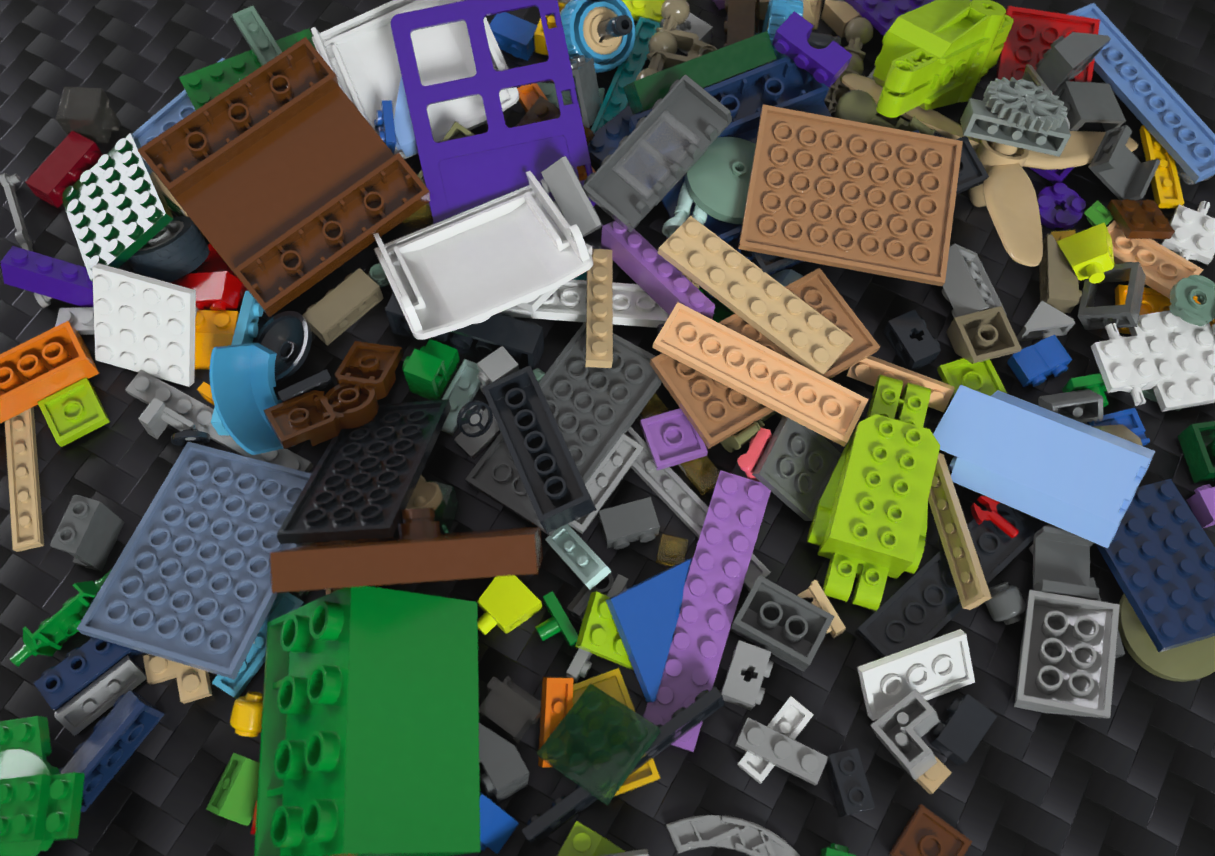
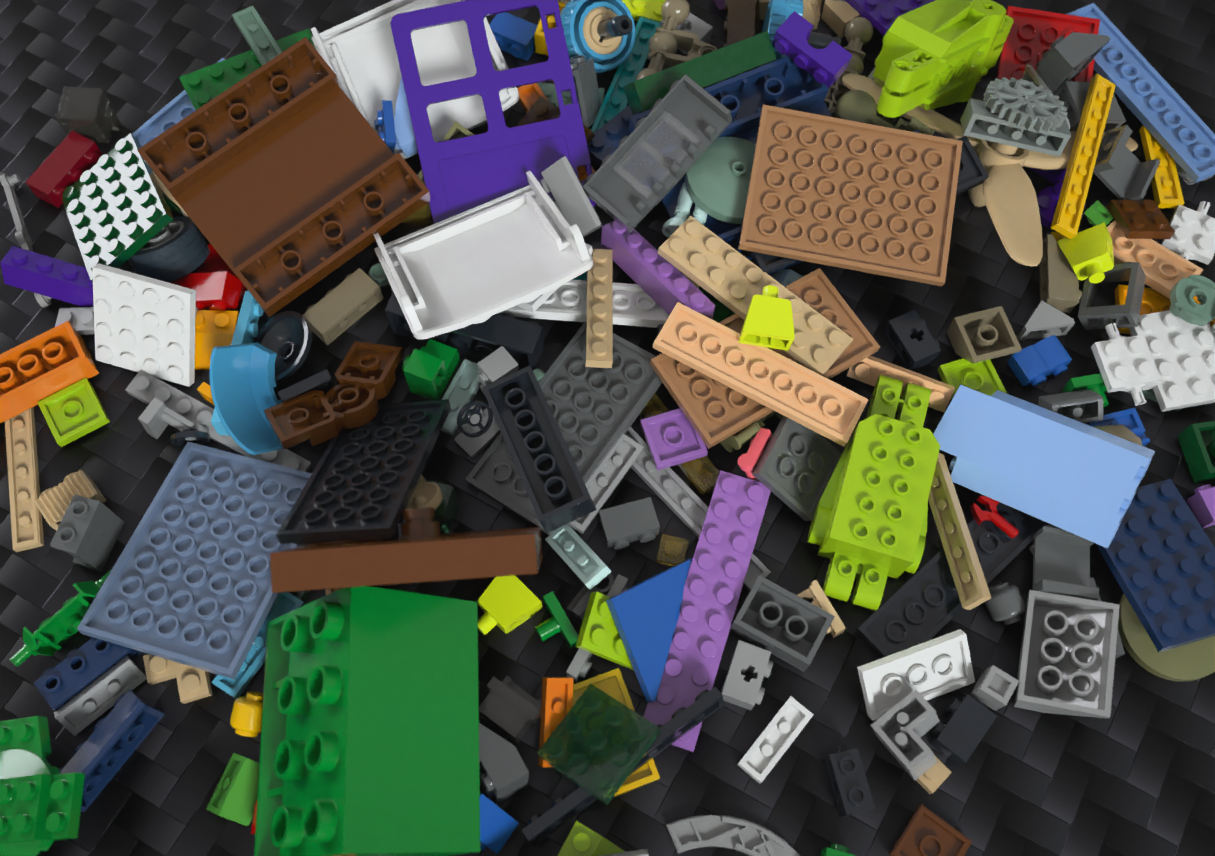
light grey plate [735,718,828,785] -> none
light grey slope [942,244,1007,318] -> none
none -> tan brick [34,470,106,531]
none -> neon yellow torso [738,285,795,351]
none -> light grey brick [970,665,1019,711]
none -> yellow tile [1051,74,1116,239]

